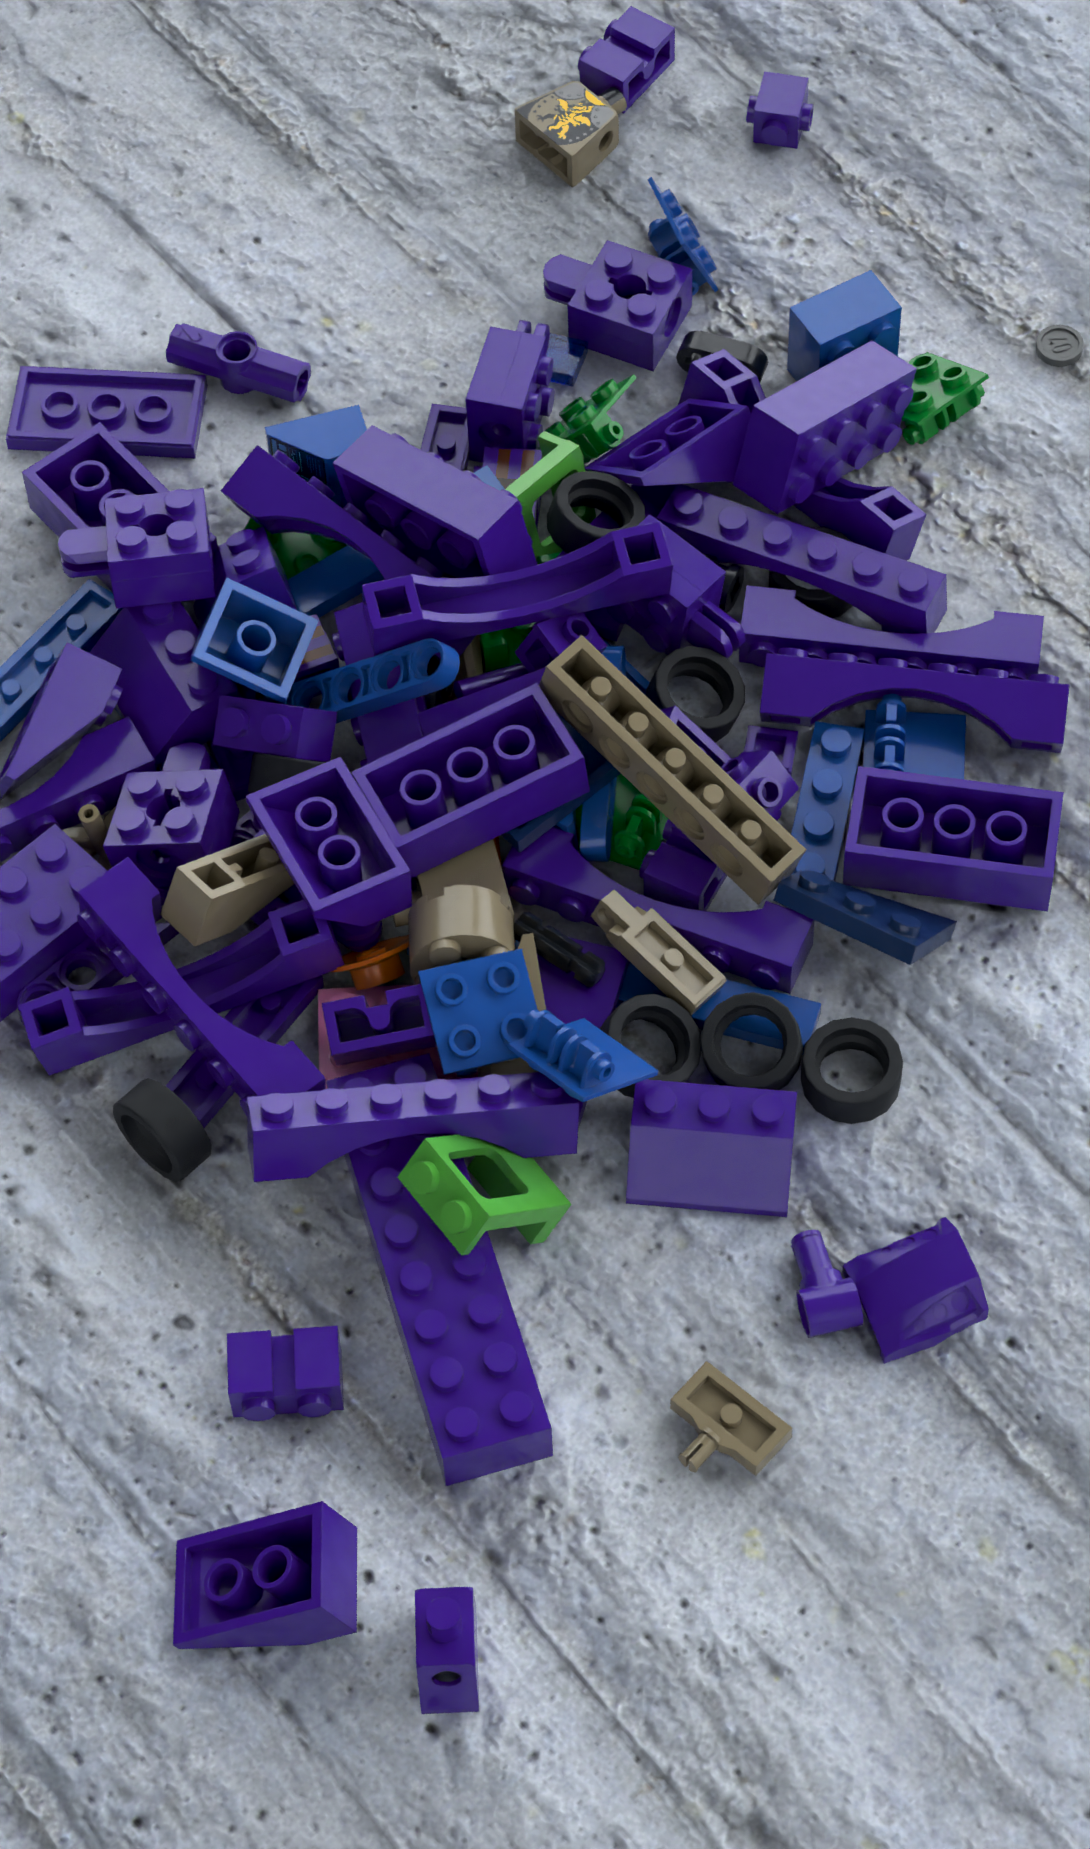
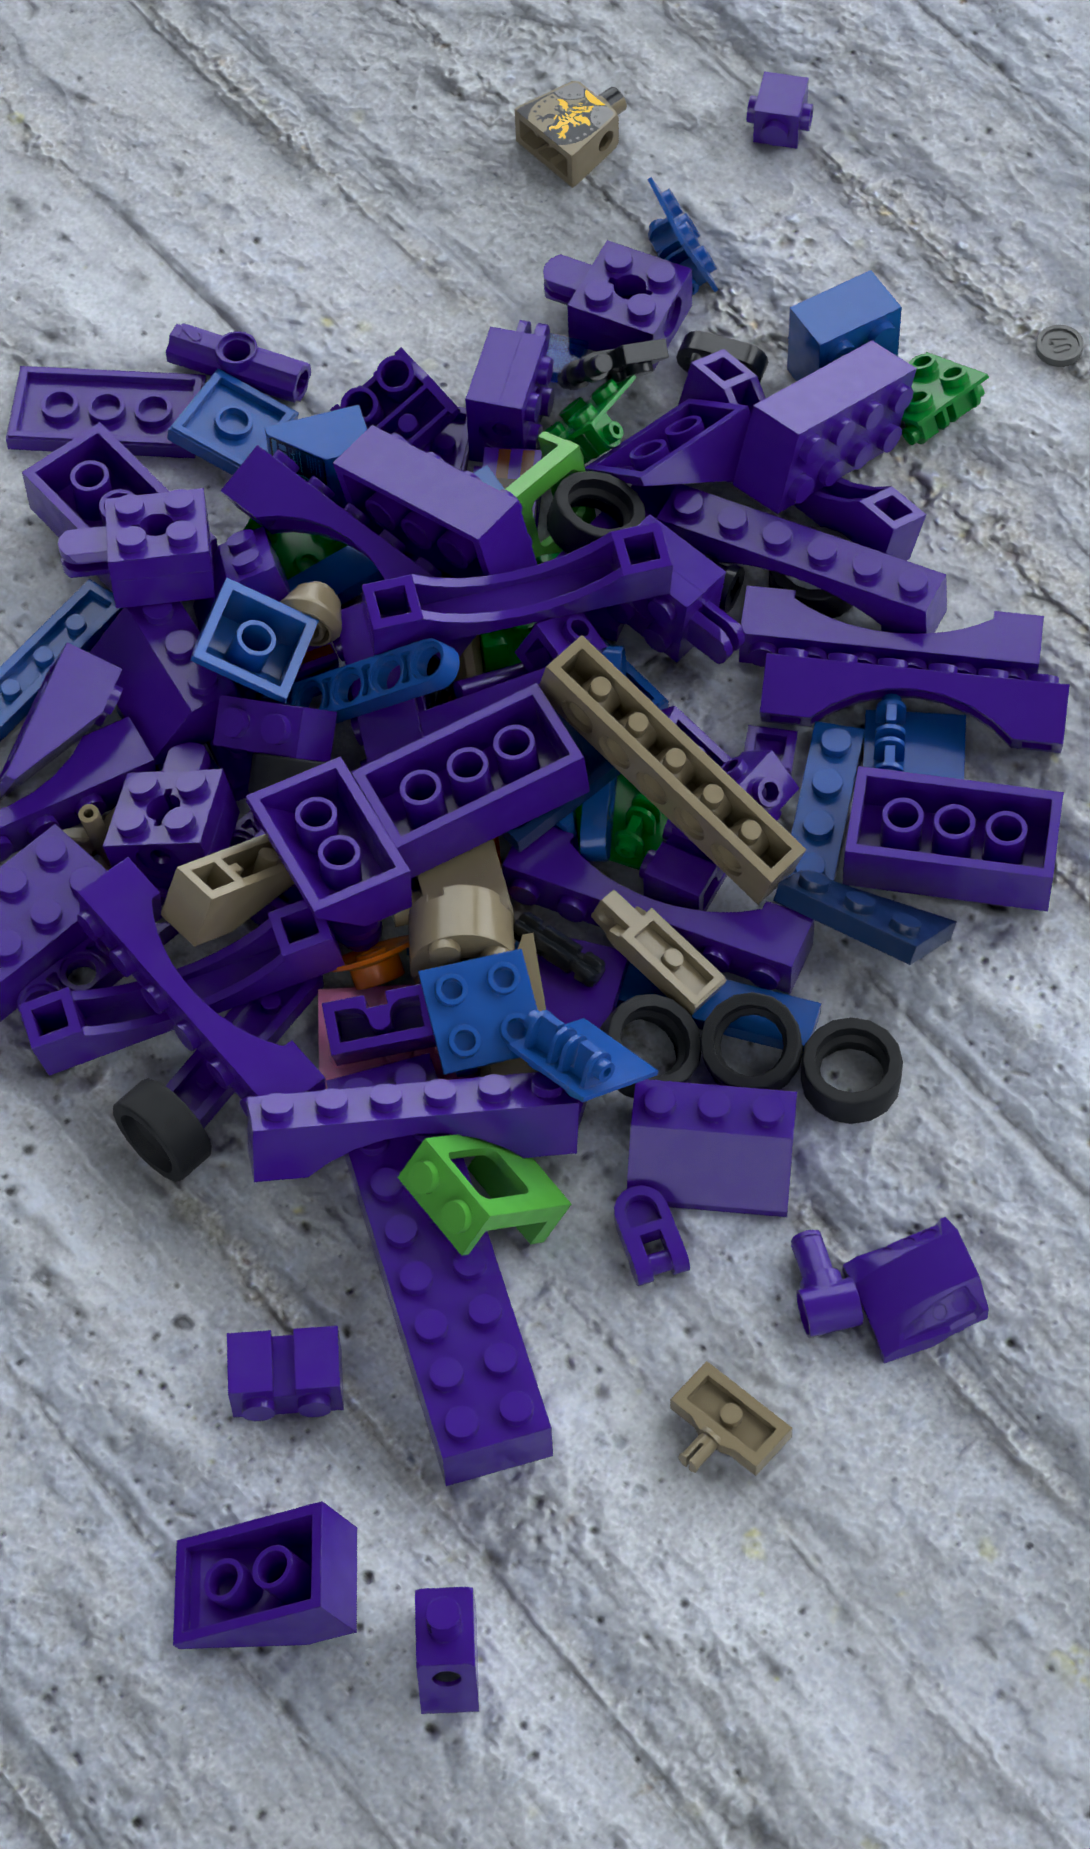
dark purple brick [577,6,675,114] -> none
black tyre [645,646,745,743] -> none
none -> blue tile [167,369,299,475]
none -> dark tan cone [280,581,342,646]
none -> dark purple slope [330,347,461,450]
none -> black plate [557,339,669,390]
none -> dark purple plate [614,1185,690,1286]

